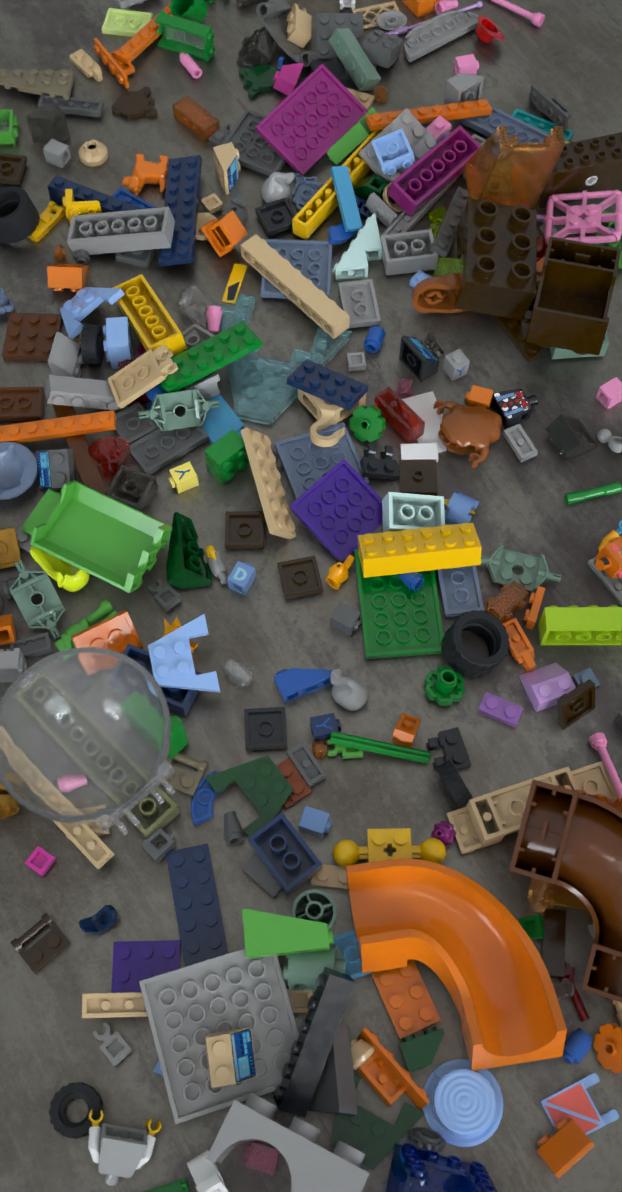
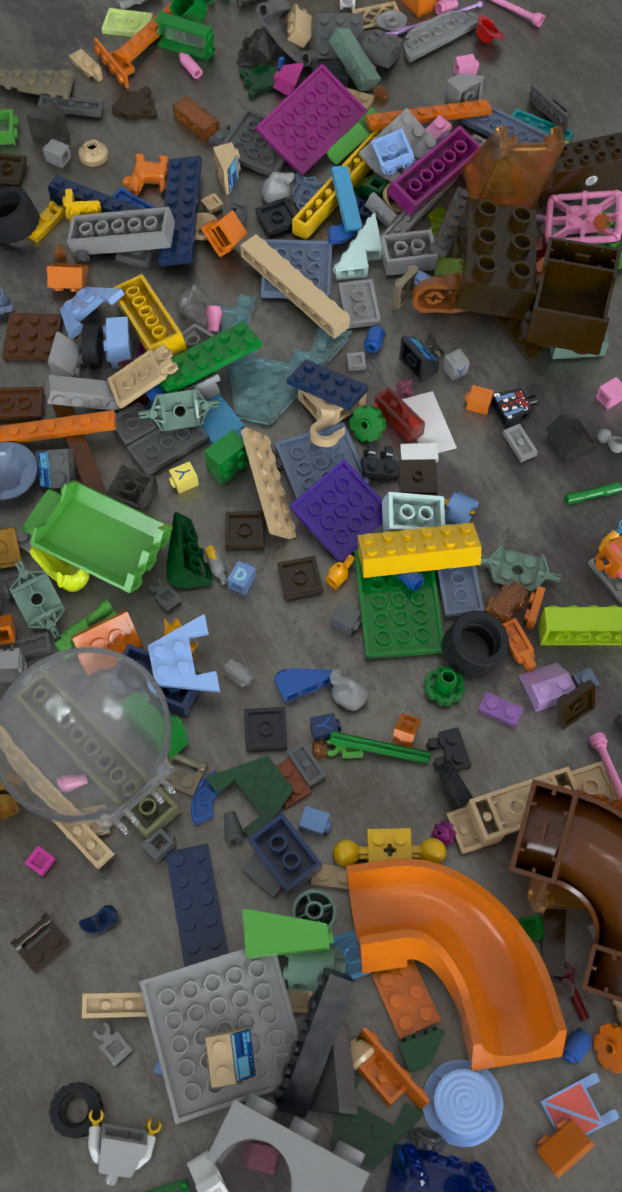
clear red hinge [88,437,130,479] -> none
dark purple plate [111,940,181,992] -> none
yellow sticker [222,263,247,304] -> none
dark orange piece [433,400,502,468] -> none
none -> dark tan plate [393,265,418,310]
none -> clear orange plate [593,213,611,230]

